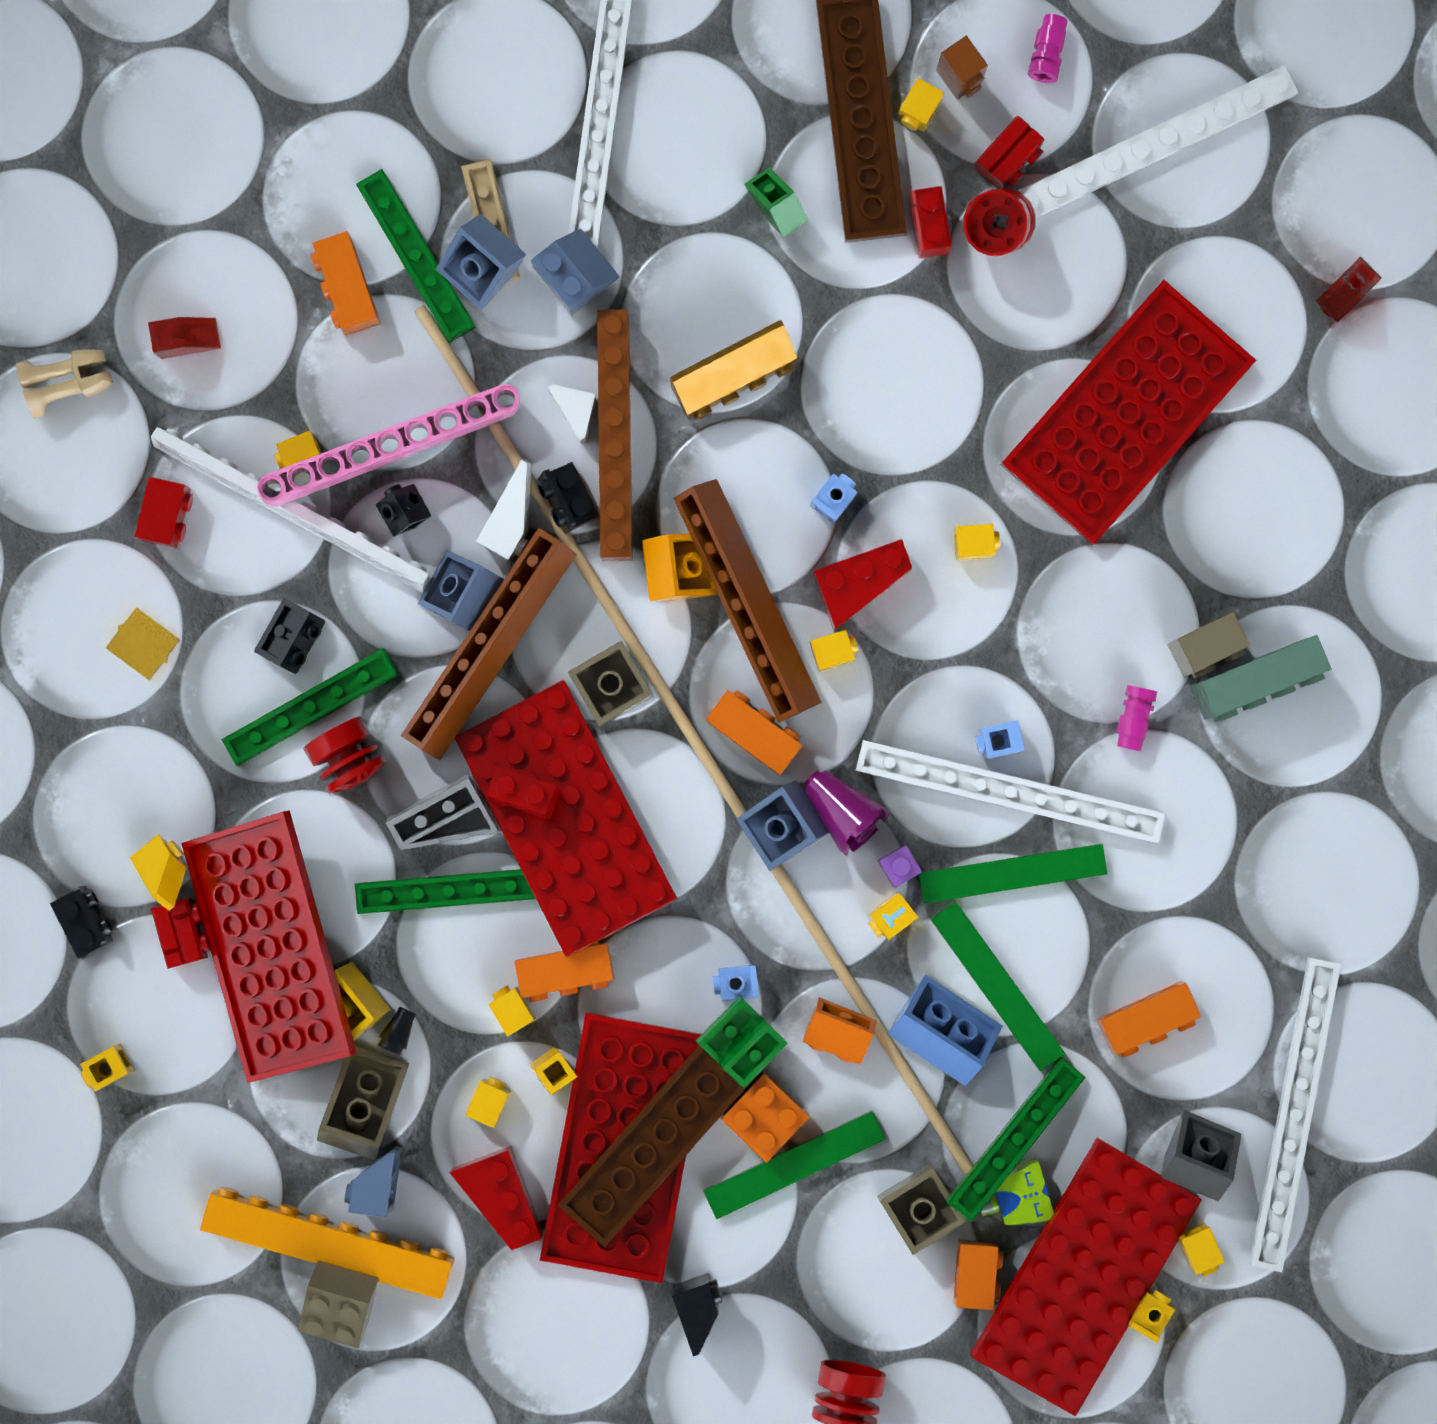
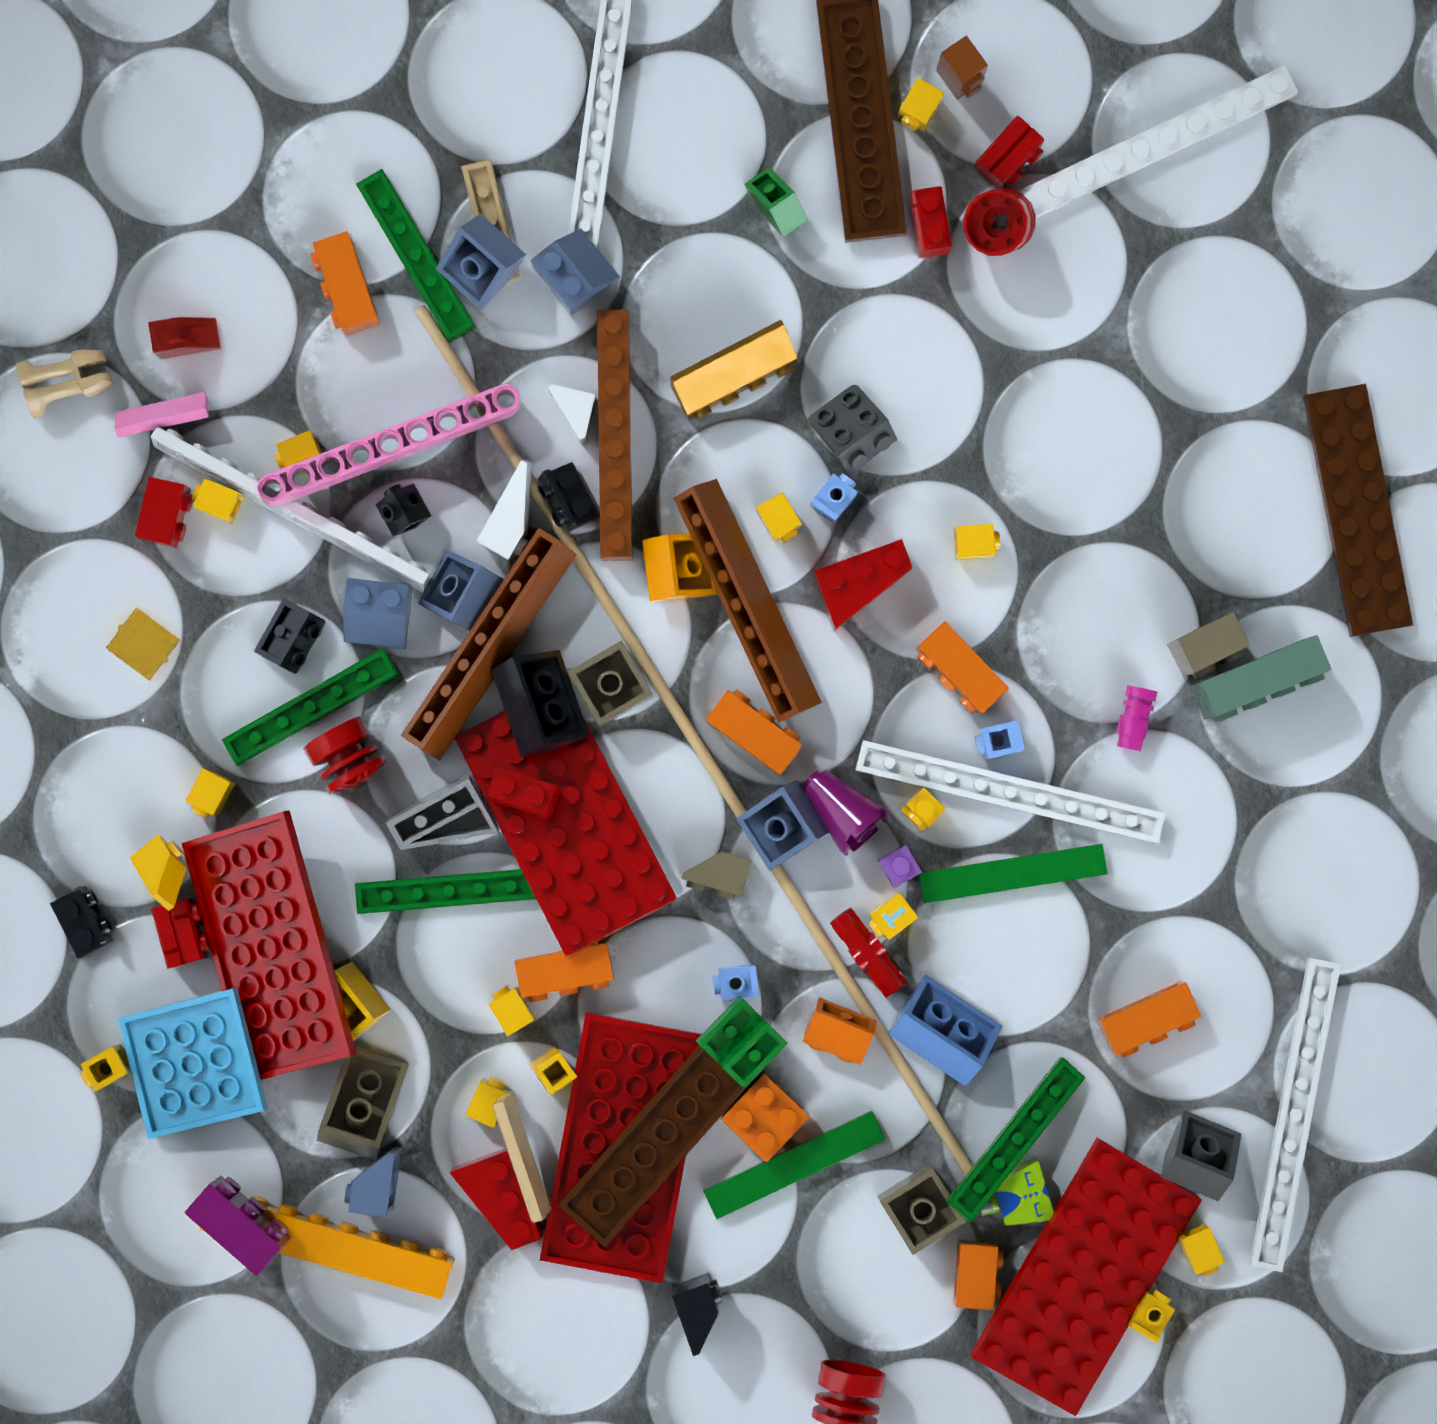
dark tan brick [298,1260,379,1349] -> none
black cone [378,1007,416,1056] -> none
yellow brick [809,630,859,672] -> none
green tile [930,901,1066,1072] -> none
red plate [1000,279,1257,546] -> none
dark pink axle [1028,14,1068,83] -> none
clear red slope [1316,256,1382,322] -> none
none -> bright pink tile [114,392,209,437]
none -> medium azure plate [118,987,268,1140]
none -> magenta brick [184,1175,292,1277]
none -> yellow brick [185,768,236,818]
none -> yellow brick [192,478,244,524]
none -> sand blue slope [343,578,413,649]
none -> black slope [491,650,589,757]
none -> tan tile [493,1092,552,1223]
none -> dark tan slope [682,852,752,900]
none -> yellow brick [756,492,802,543]
none -> dark grey bracket [808,385,898,476]
none -> red piece [830,907,907,998]
none -> yellow brick [900,787,946,831]
none -> orange brick [915,621,1009,715]
none -> reddish brown plate [1303,384,1413,637]

